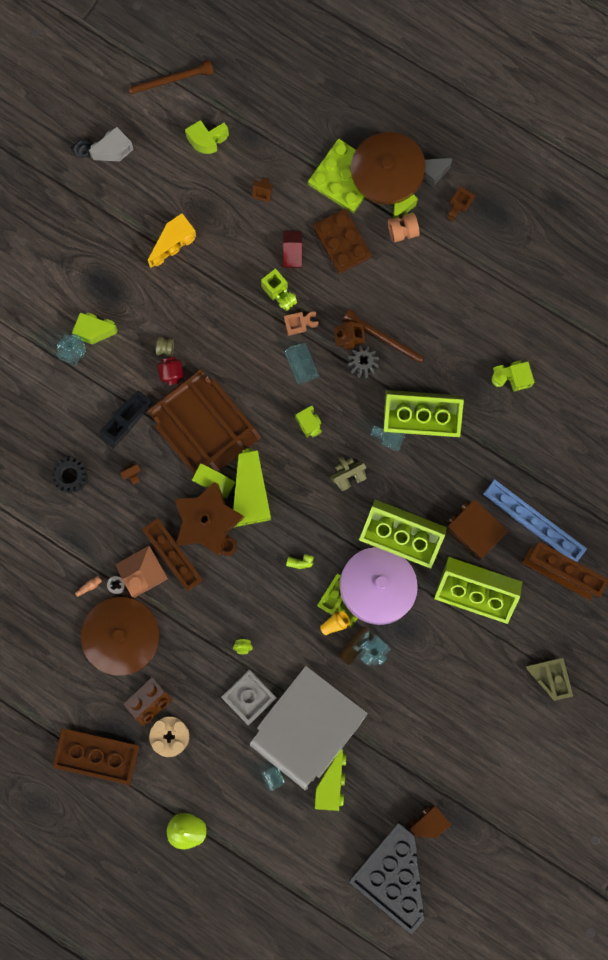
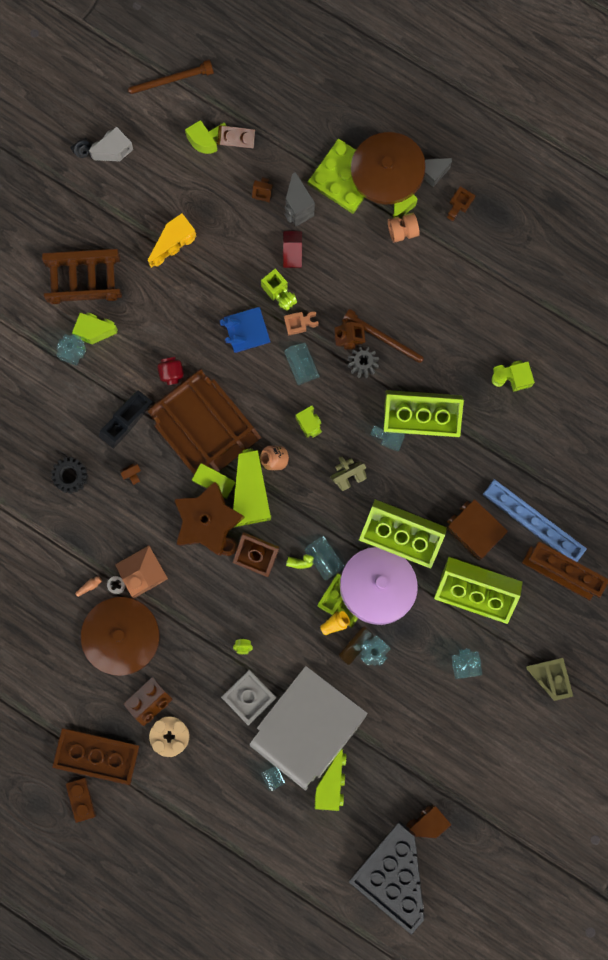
reddish brown plate [142,518,203,592] -> none
olive wheel [156,336,174,357] -> none
lime hat [167,813,206,849] -> none
reddish brown plate [313,208,372,274] -> none
none -> reddish brown fence [42,249,122,304]
none -> reddish brown plate [66,778,96,823]
none -> plate [217,126,255,148]
none -> blue plate [220,307,271,353]
none -> reddish brown slope [233,532,280,577]
none -> nougat head [260,446,289,470]
none -> dark grey slope [284,172,315,227]
none -> clear light blue slope [304,536,344,580]
none -> clear light blue brick [451,649,482,679]

